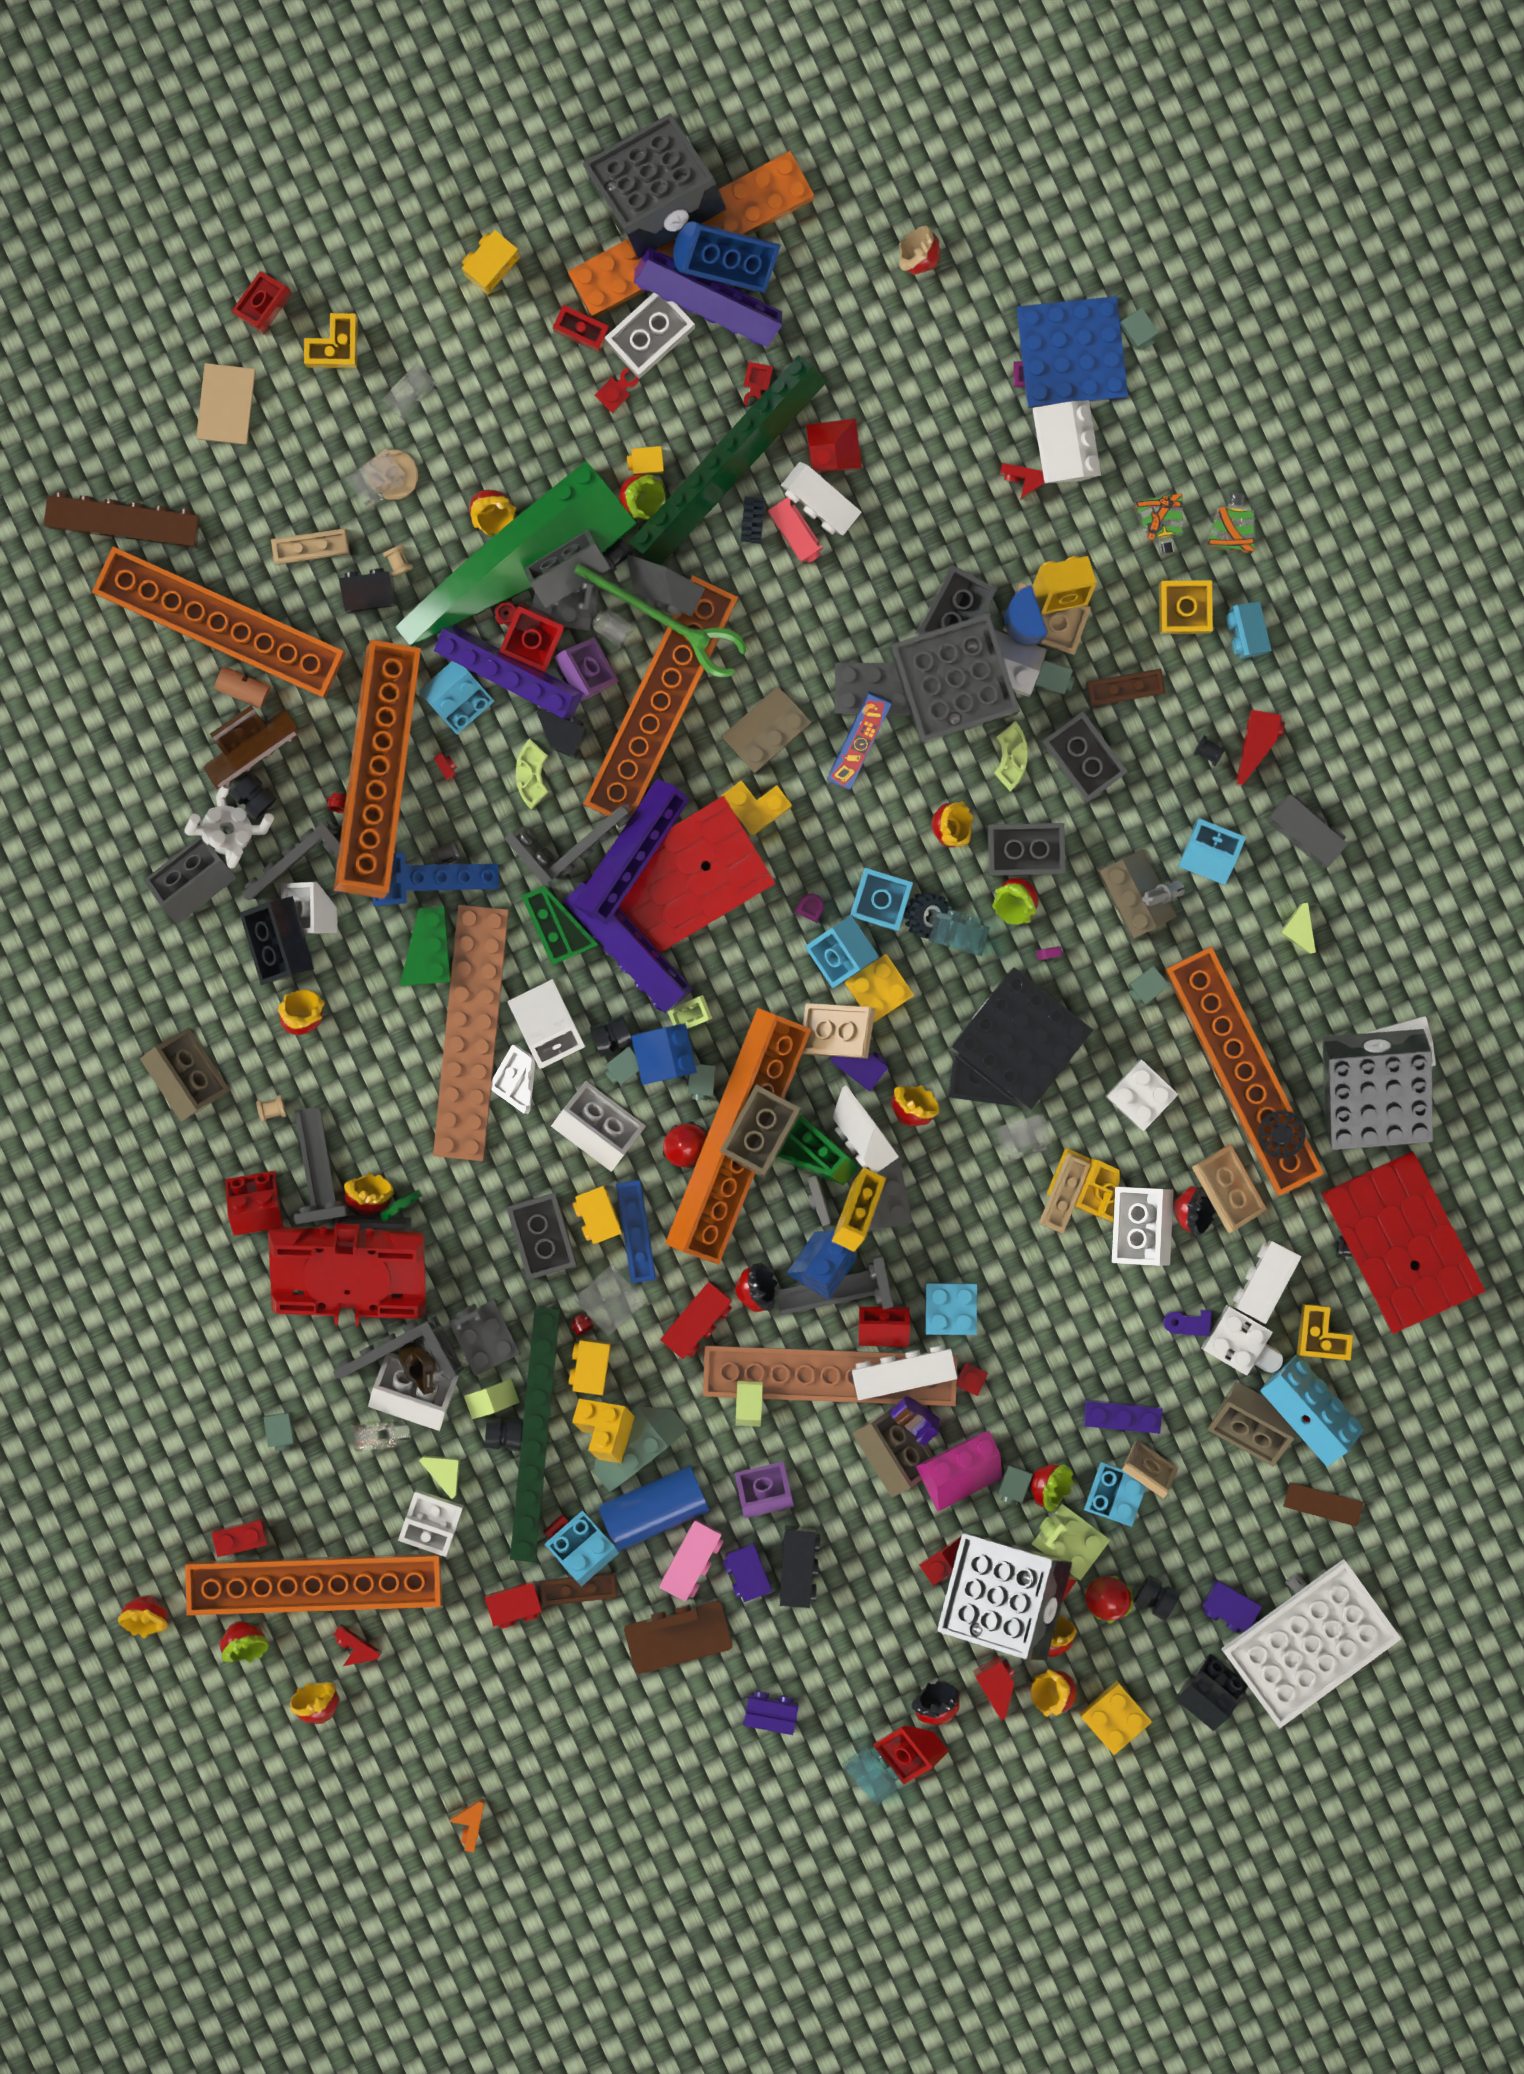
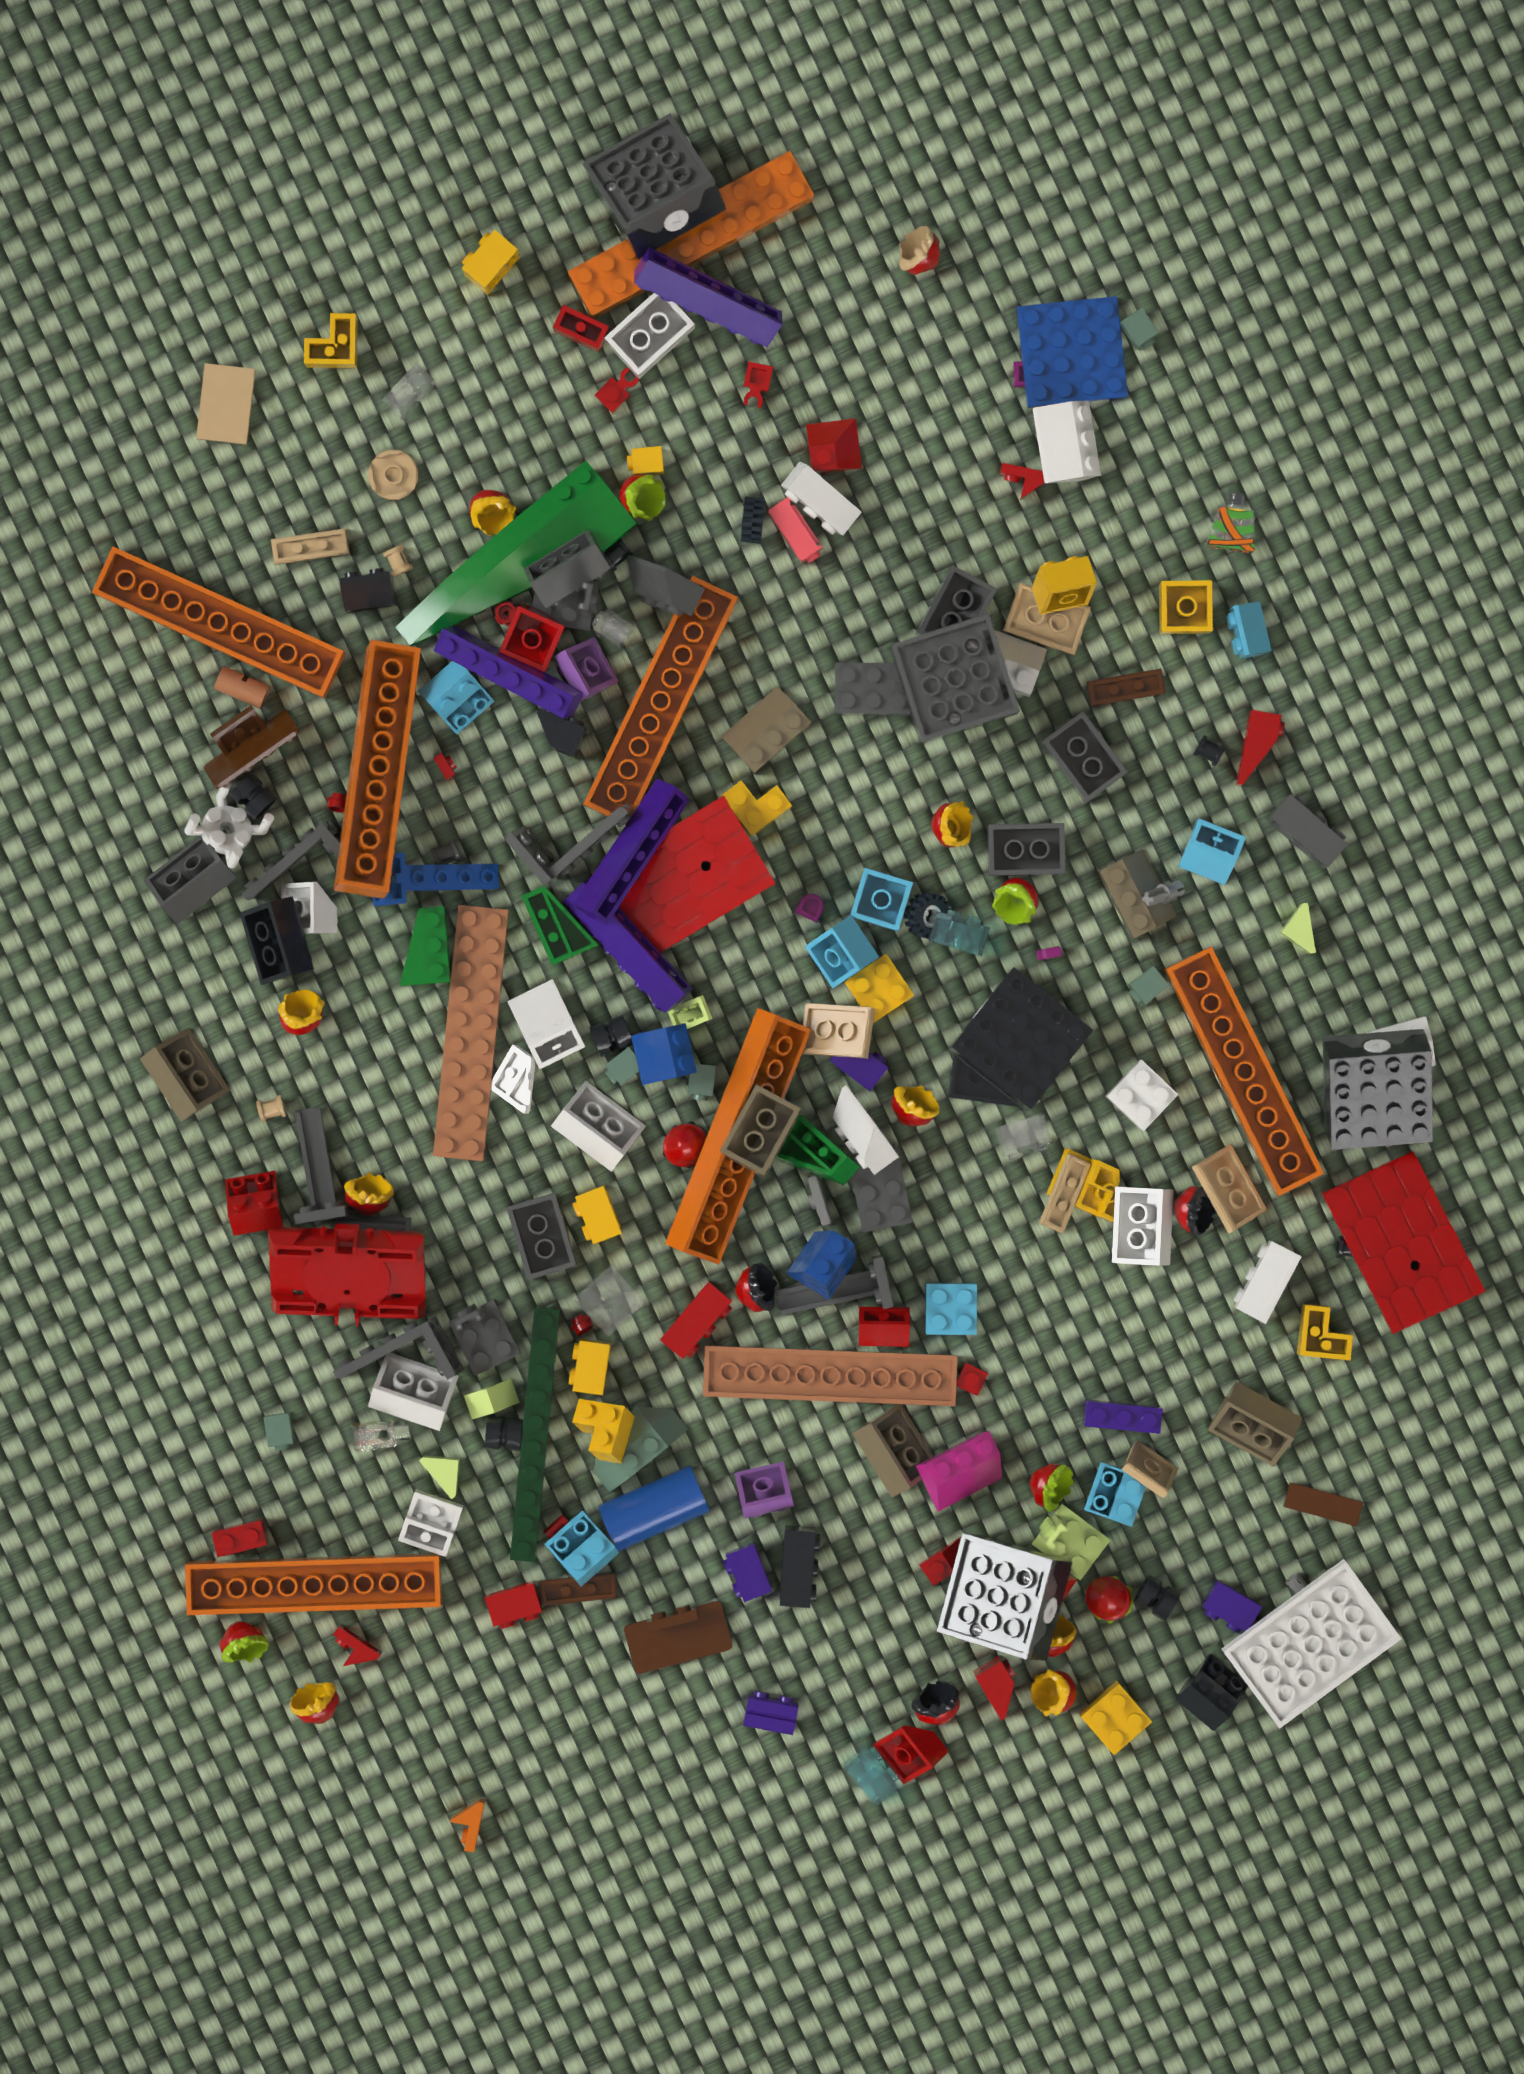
reddish brown brick [43,492,201,548] -> none
yellow hair [118,1595,168,1639] -> none
red slope [231,271,292,335] -> none
clear brick [346,449,406,506] -> none
green wheel [380,1189,423,1222] -> none
dark brown piece [398,1342,436,1395] -> none
yellowish green tile [516,738,549,810] -> none
bright green piece [574,563,746,677] -> none
blue tile [616,1180,656,1283] -> none
dark green brick [629,355,827,565] -> none
bright pink brick [659,1518,724,1602] -> none
blue brick [673,222,781,293] -> none
yellowish green slope [735,1381,763,1427] -> none
tile [827,691,892,790] -> none
yellow brick [832,1167,886,1252] -> none
white brick [851,1344,957,1400] -> none
dark purple leg [890,1396,940,1446] -> none
yellowish green tile [994,721,1028,792] -> none
sand green brick [997,1464,1033,1505] -> none
blue brick [1004,585,1047,645] -> none
sand green brick [1035,660,1075,696] -> none
torso [1133,493,1183,555] -> none
dark purple leg [1163,1309,1211,1336] -> none
white brick [1201,1305,1283,1375] -> none
black wheel [1258,1111,1306,1158] -> none
medium azure brick [1260,1354,1364,1467] -> none

